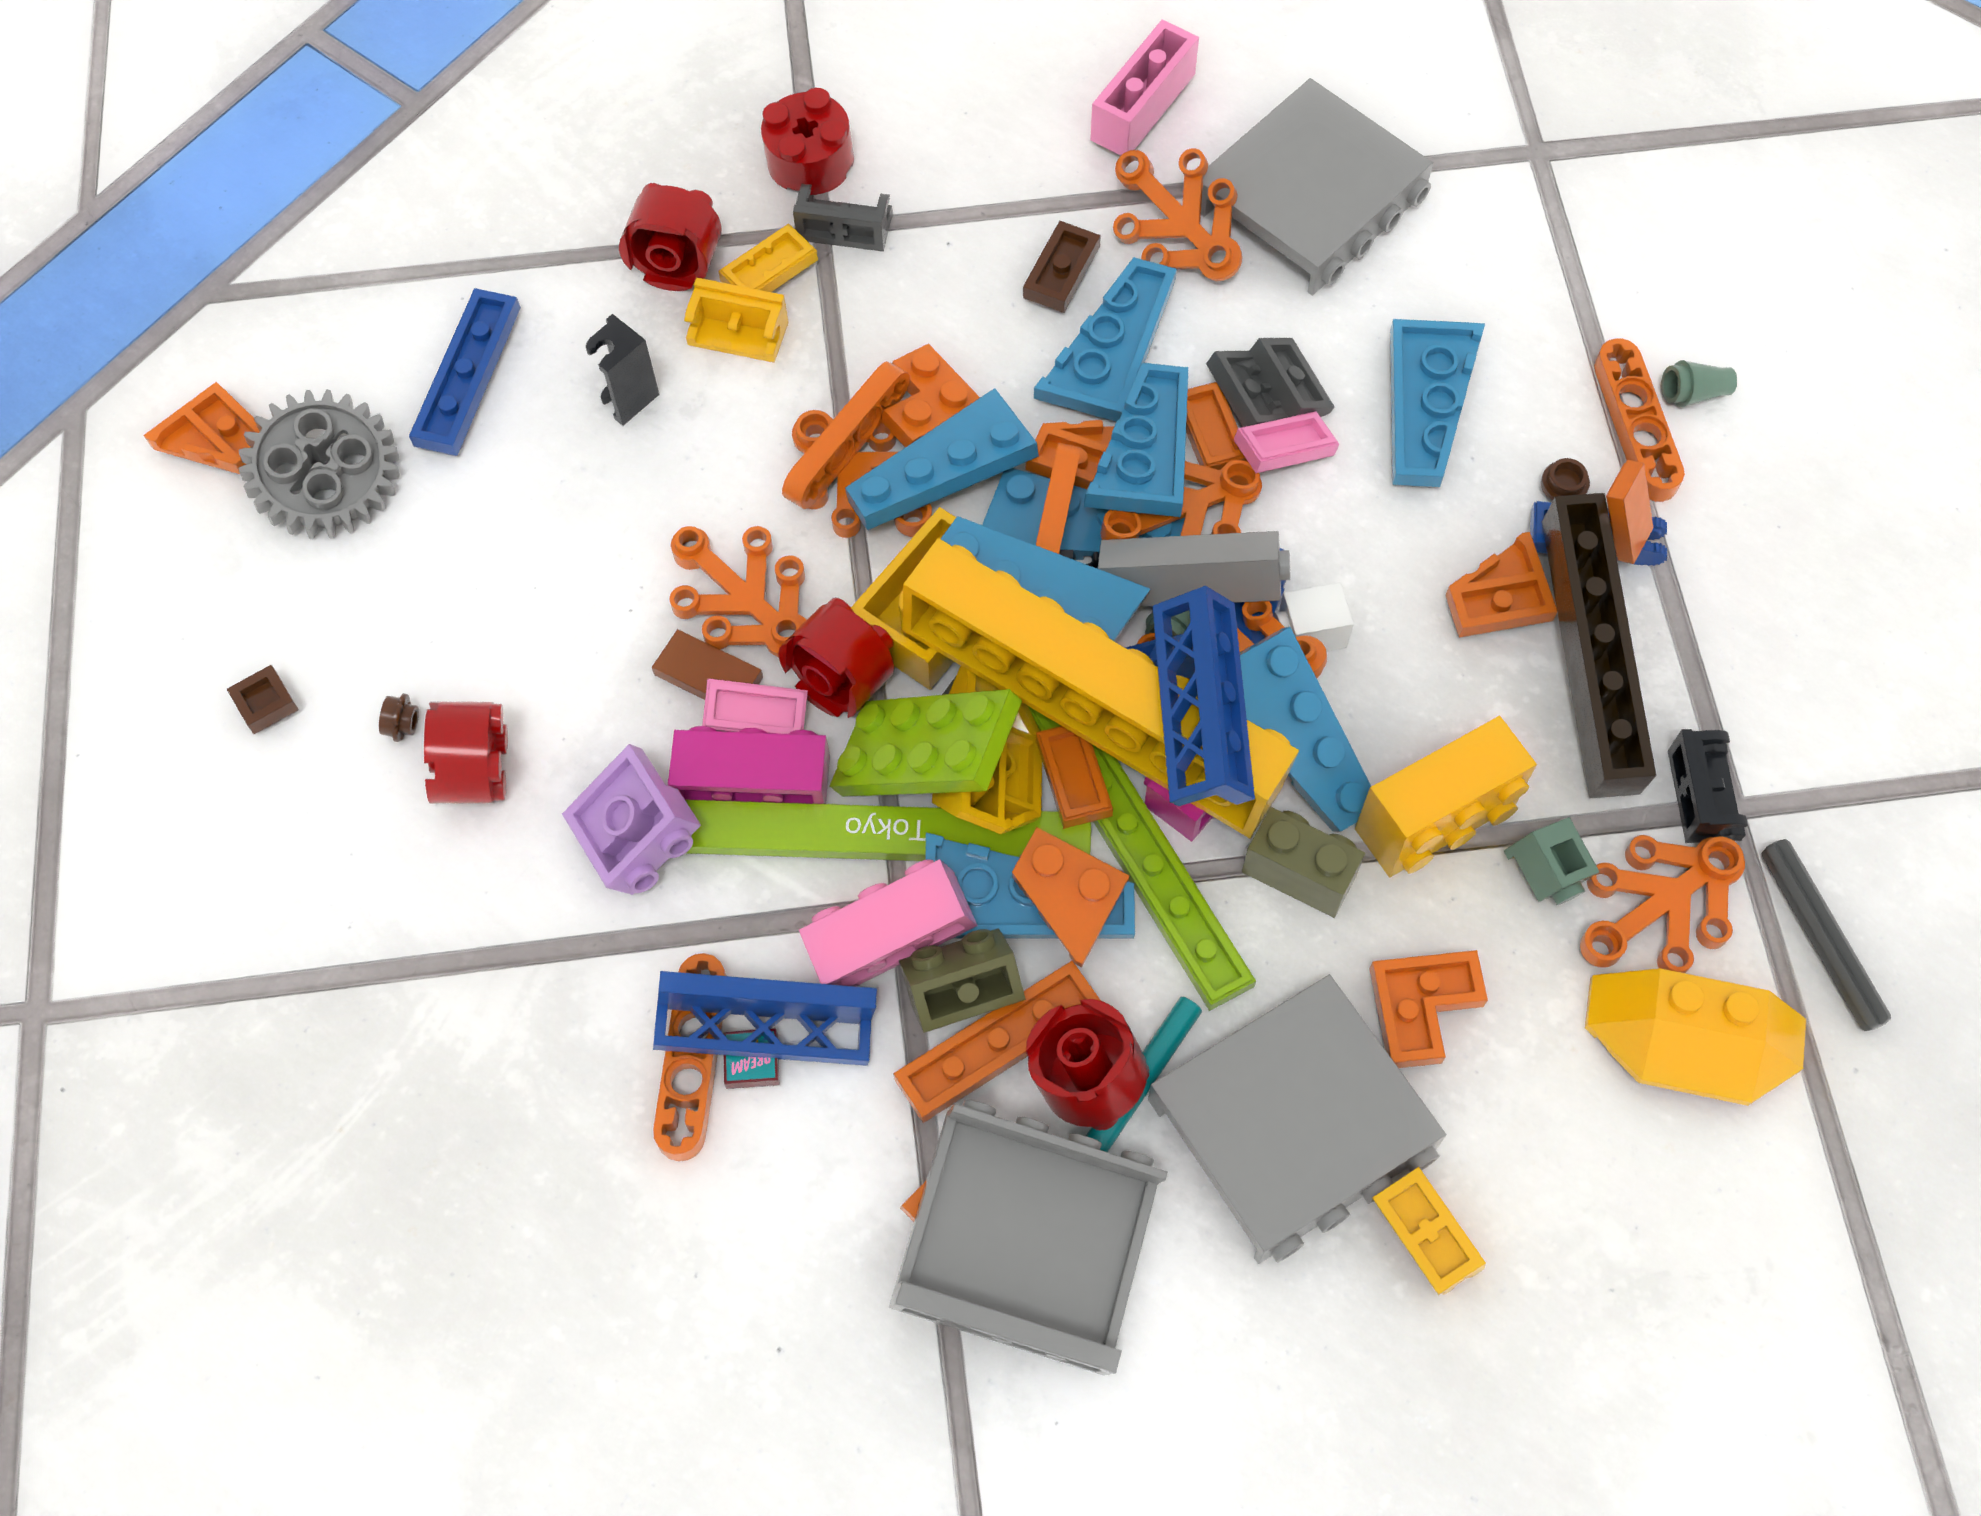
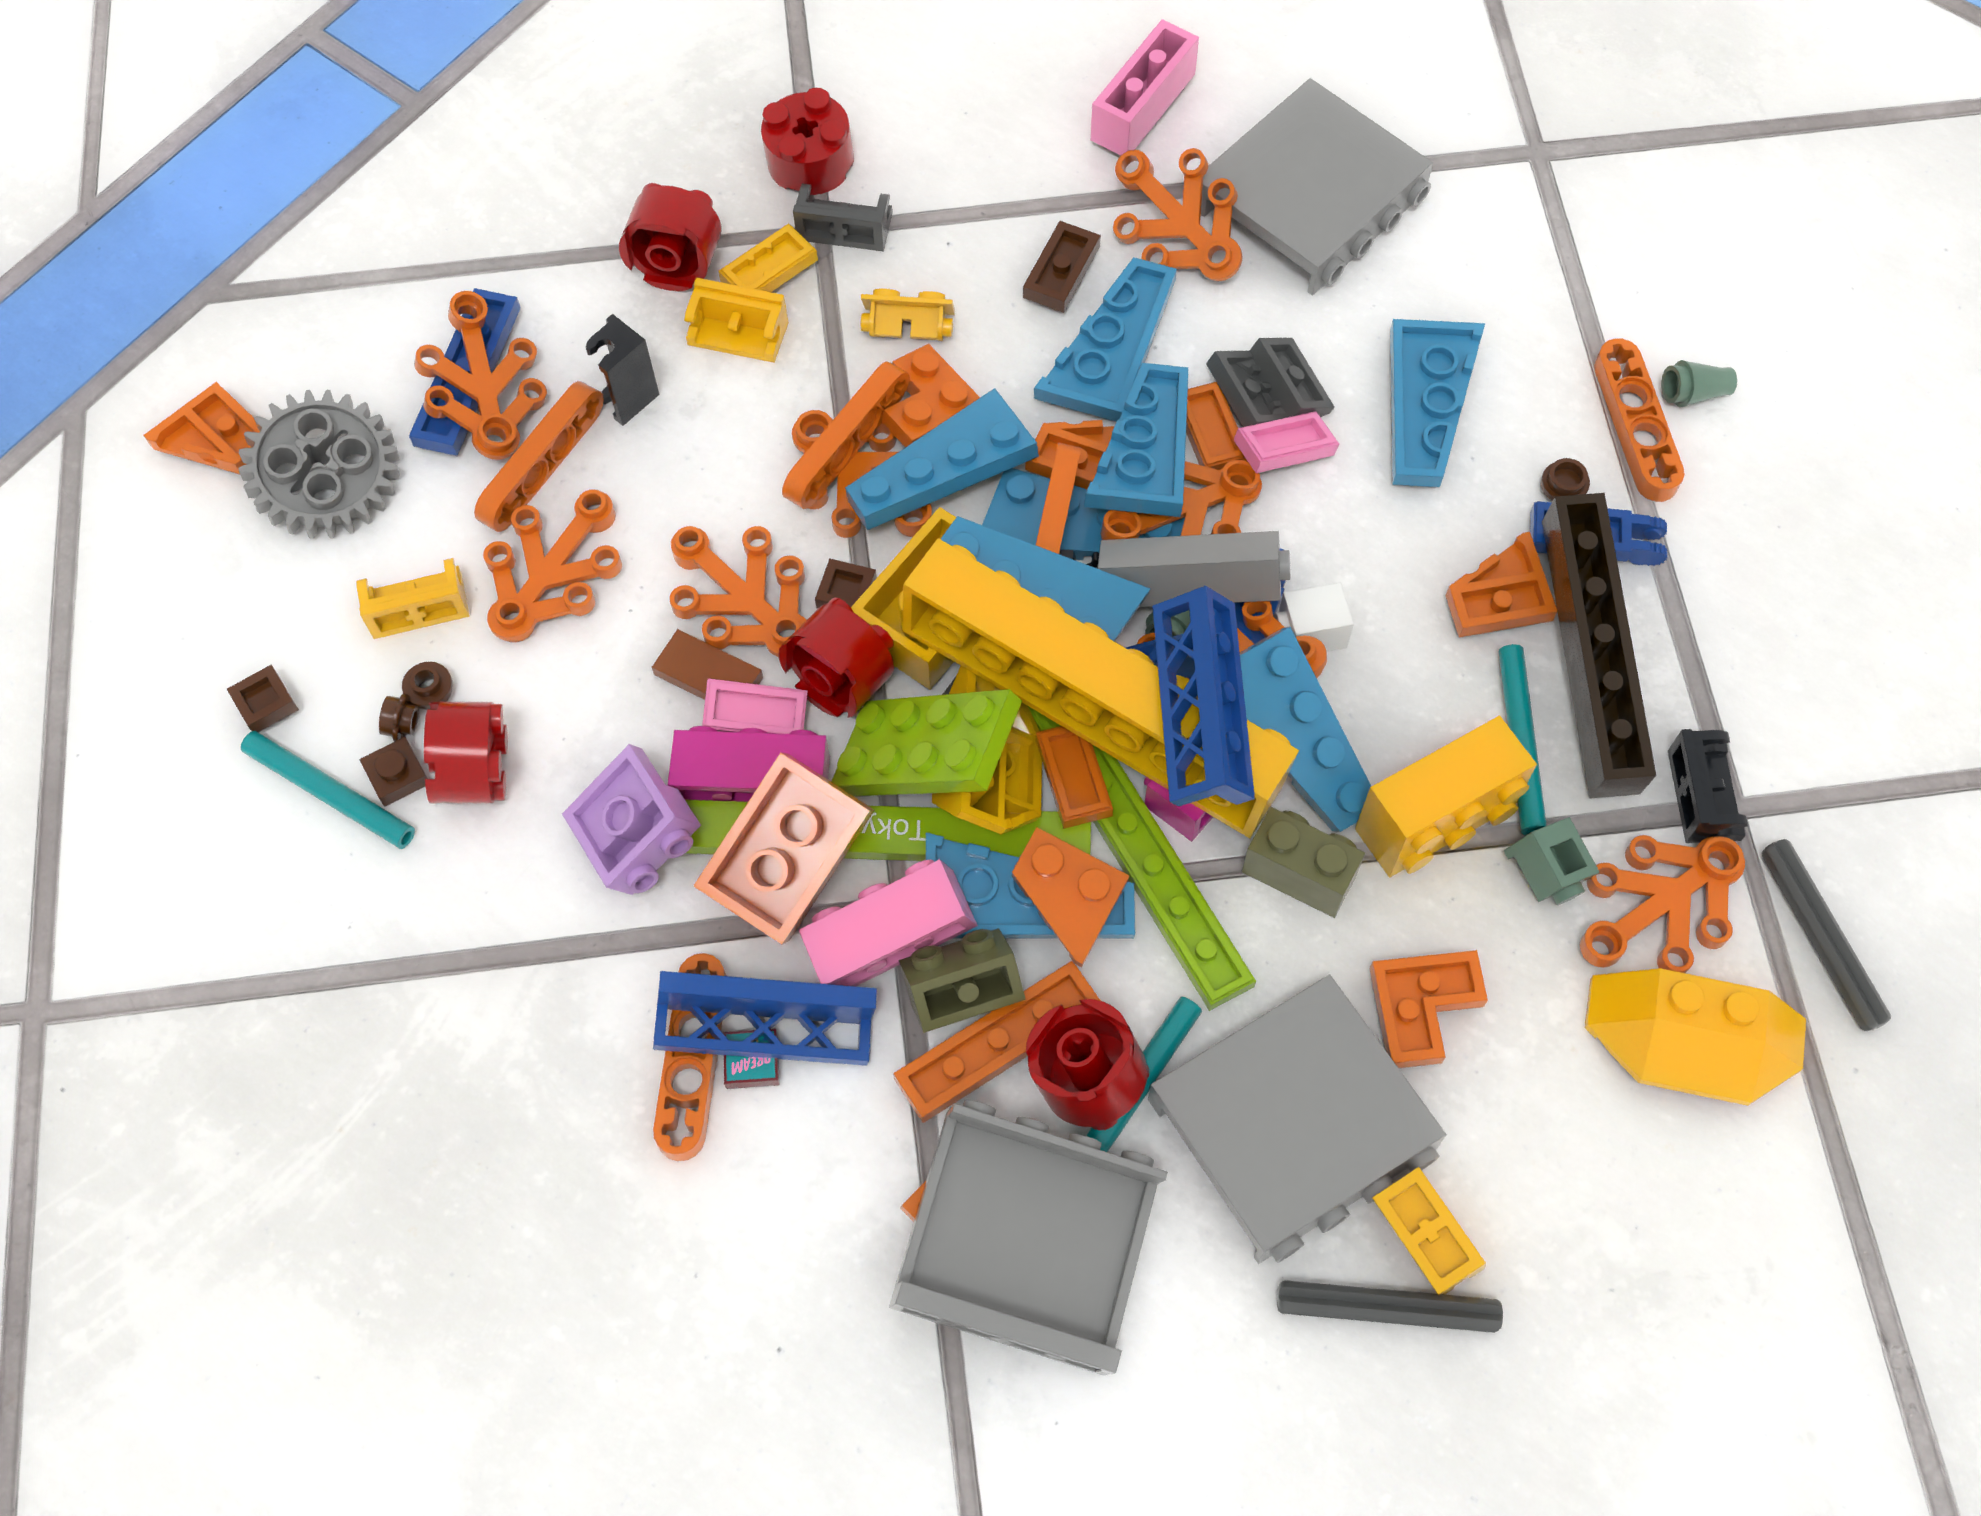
orange tile [1606,460,1653,564] -> none
none -> teal piece [241,731,415,849]
none -> yellow hinge [356,558,470,639]
none -> reddish brown plate [359,737,428,807]
none -> reddish brown plate [402,662,453,710]
none -> orange plant [414,291,547,460]
none -> orange beam [474,381,604,532]
none -> orange plant [483,489,622,642]
none -> brick [694,752,875,945]
none -> reddish brown plate [815,558,877,609]
none -> yellow hinge [861,288,955,341]
none -> dark grey axle [1277,1280,1503,1333]
none -> teal piece [1498,644,1547,835]

